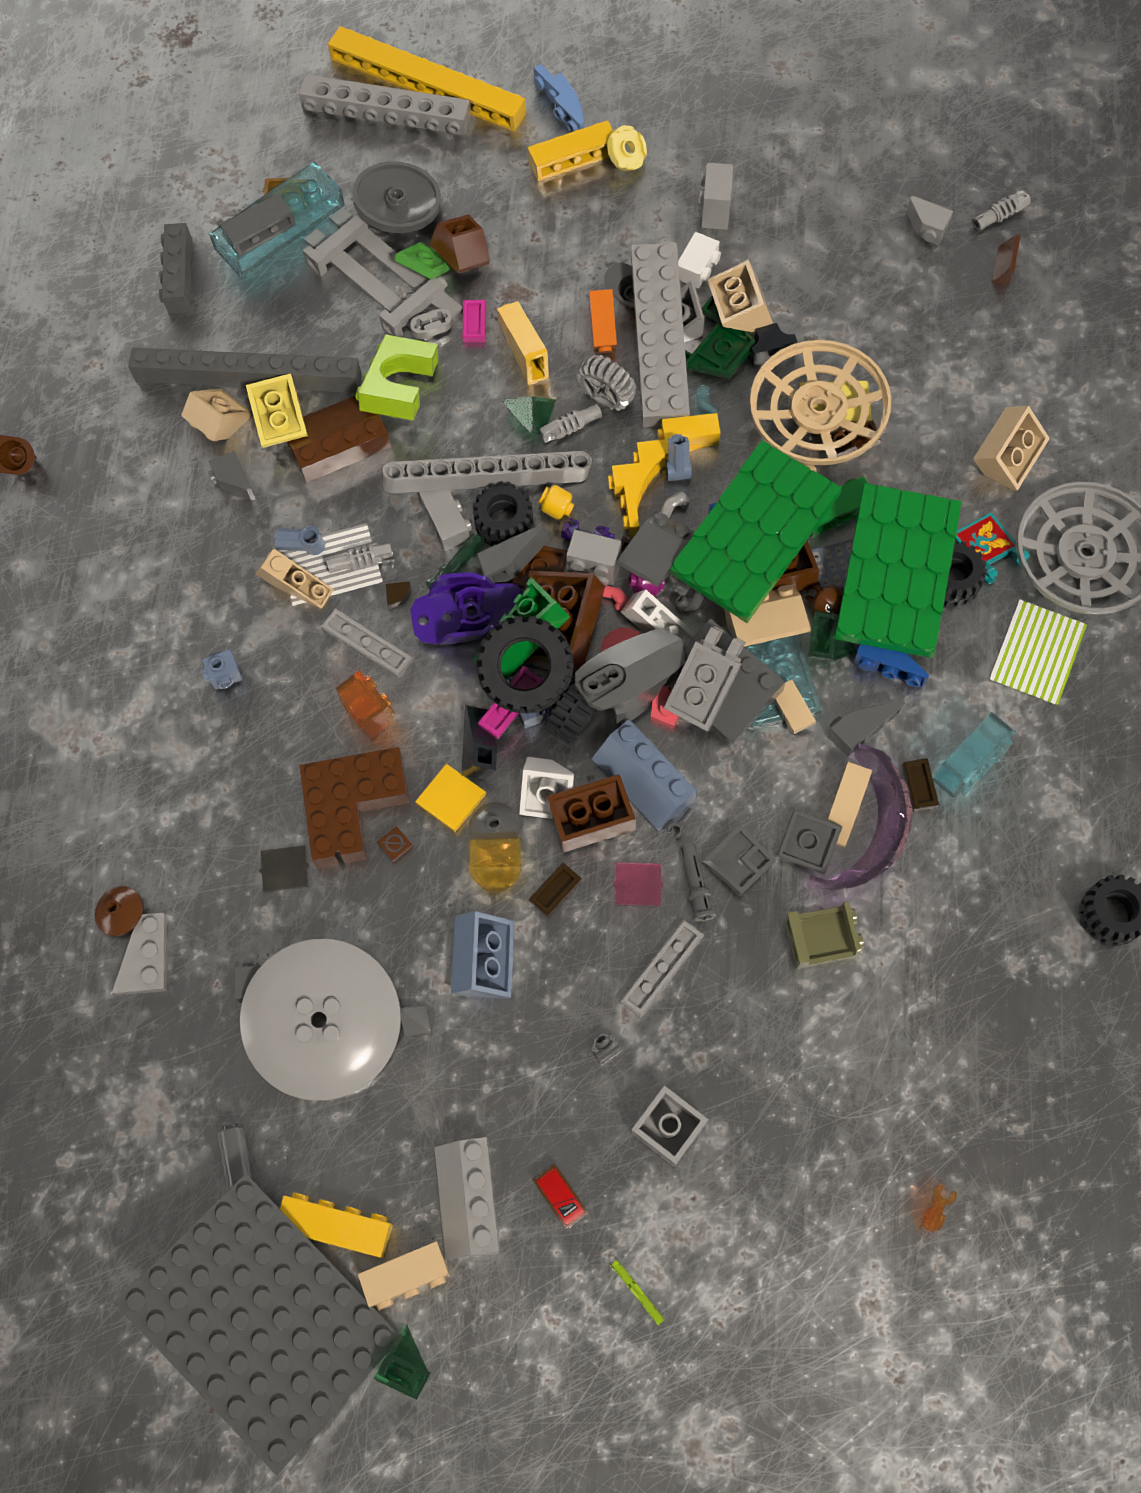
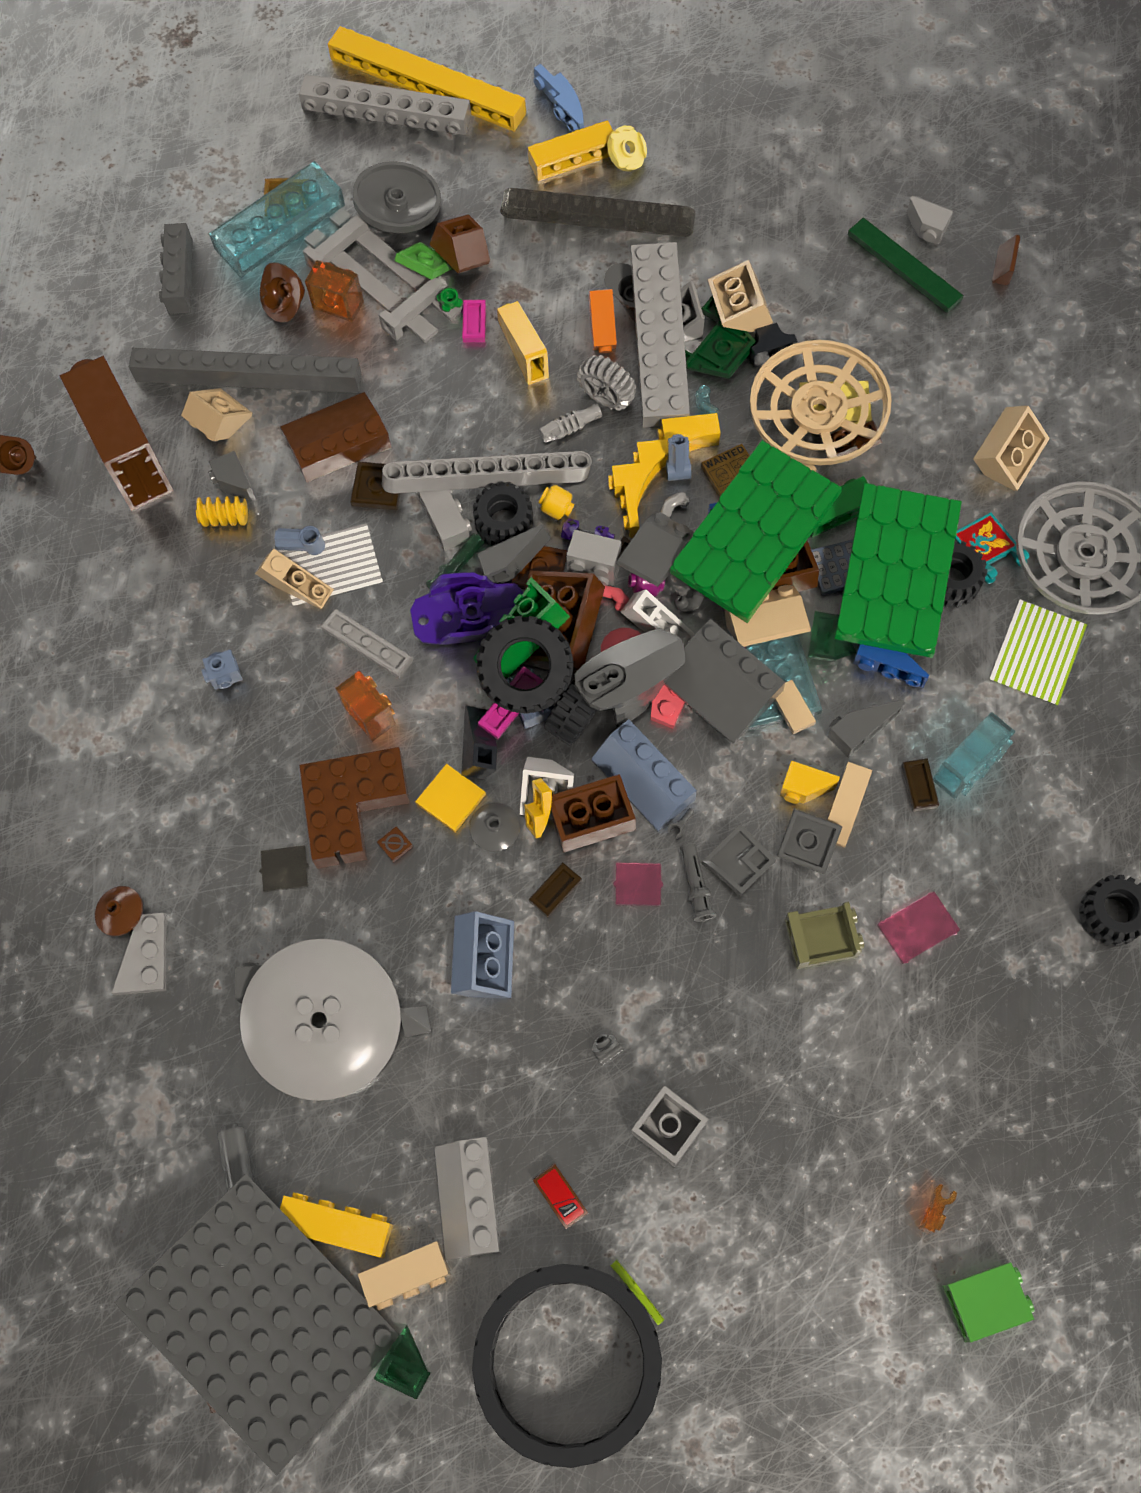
dark grey brick [221,193,296,257] -> none
light yellow slope [246,374,307,448] -> none
light grey hinge [326,543,393,573] -> none
lime arch [356,334,438,421] -> none
dark brown tile [386,581,411,609] -> none
light grey beam [410,308,452,340] -> none
clear yellow slope [469,837,522,892] -> none
clear green slope [502,396,556,434] -> none
light grey tile [620,920,704,1018] -> none
light grey tile [664,626,746,731] -> none
white brick [678,232,721,289] -> none
light grey brick [698,163,733,230] -> none
reddish brown piece [805,585,843,622] -> none
clear purple windscreen [806,743,913,890] -> none
light grey hinge [972,190,1031,231] -> none
none -> reddish brown brick [59,355,174,511]
none -> yellow piece [196,496,248,527]
none -> reddish brown hat [260,262,305,323]
none -> clear orange brick [305,260,364,322]
none -> dark brown tile [350,461,400,510]
none -> green plate [437,288,463,312]
none -> black tyre [472,1264,662,1468]
none -> clear smoke beam [500,188,696,237]
none -> yellow slope [524,778,552,838]
none -> pearl gold tile [701,444,750,497]
none -> yellow slope [780,761,840,804]
none -> dark green tile [847,217,964,313]
none -> clear pink piece [877,891,960,964]
none -> bright green brick [943,1262,1035,1343]

